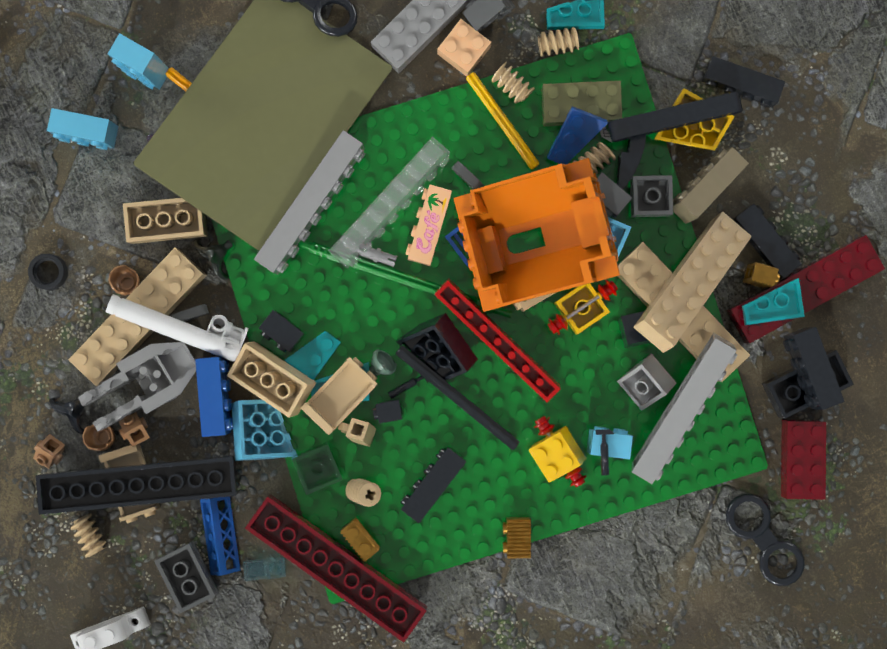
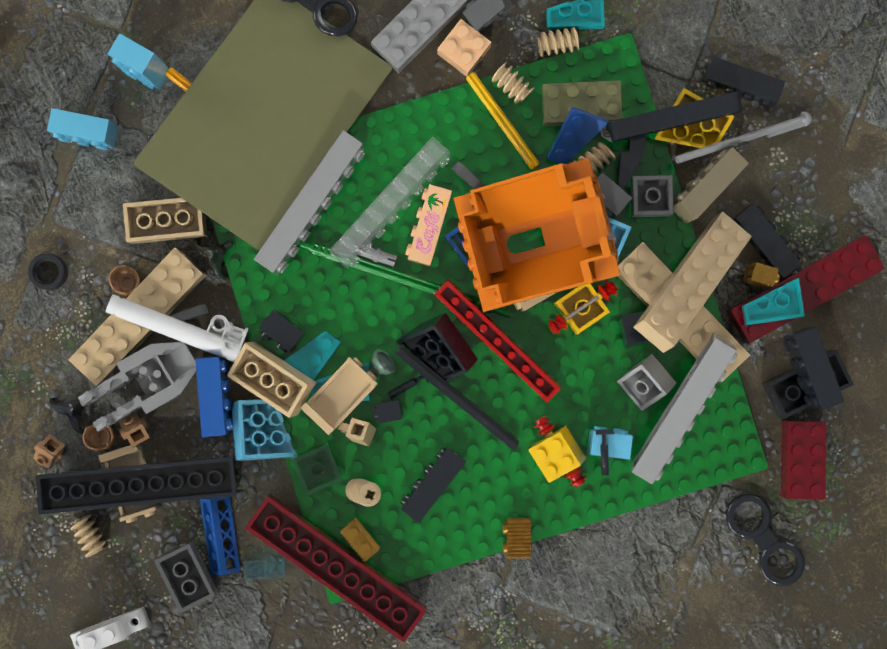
none -> light grey bar [675,111,812,163]

